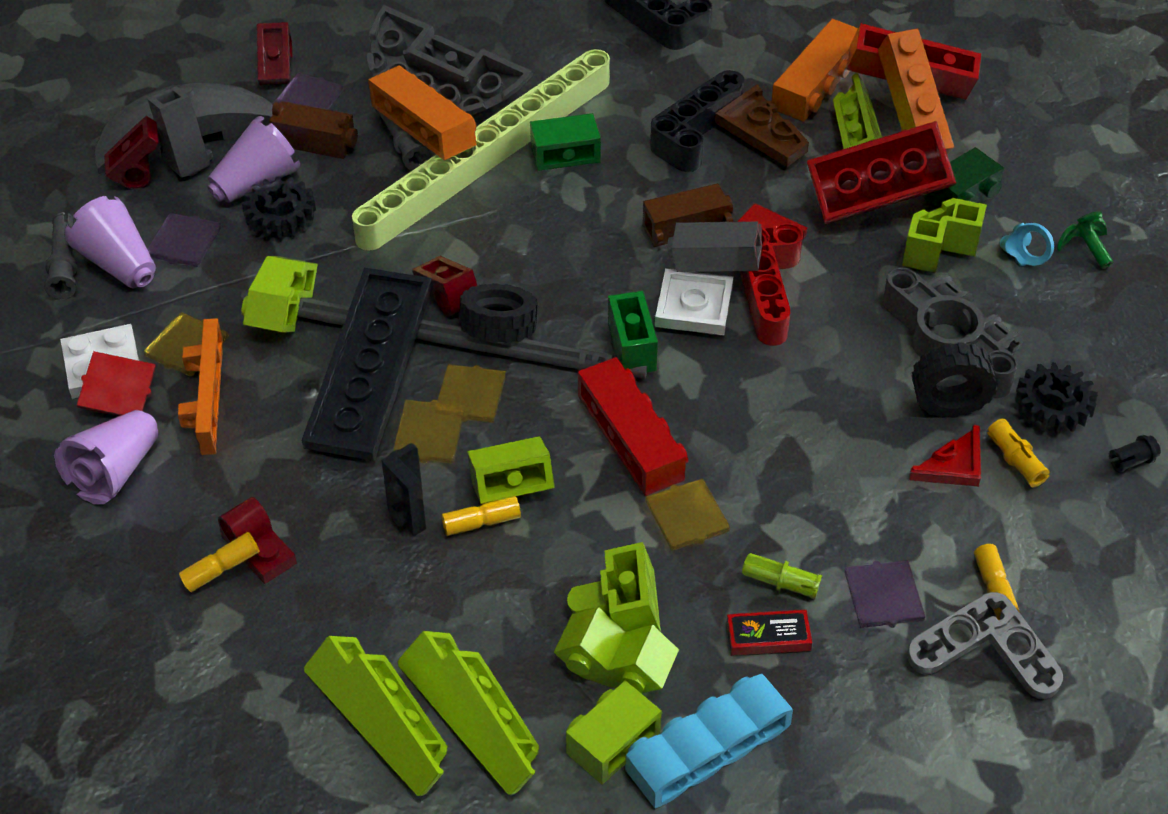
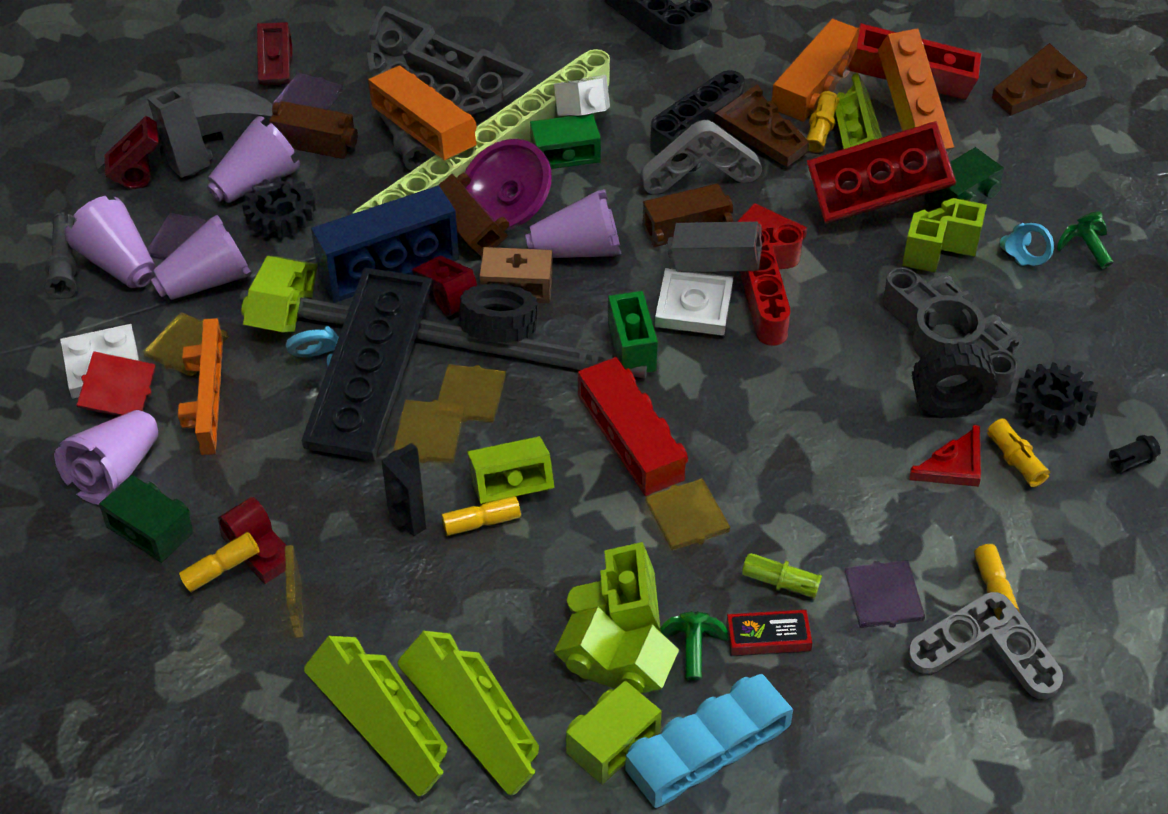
none -> dark green brick [99,474,194,563]
none -> lavender cone [151,215,252,300]
none -> clear yellow piece [285,545,303,638]
none -> medium azure piece [286,326,339,366]
none -> dark blue brick [311,185,459,303]
none -> reddish brown brick [439,173,509,257]
none -> magenta dish [465,139,552,231]
none -> medium nougat brick [480,247,553,303]
none -> lavender cone [525,189,622,258]
none -> white slope [554,75,610,116]
none -> light grey beam [640,120,762,194]
none -> green plant [660,611,728,680]
none -> yellow pin [806,91,840,153]
none -> reddish brown wing [992,43,1088,116]

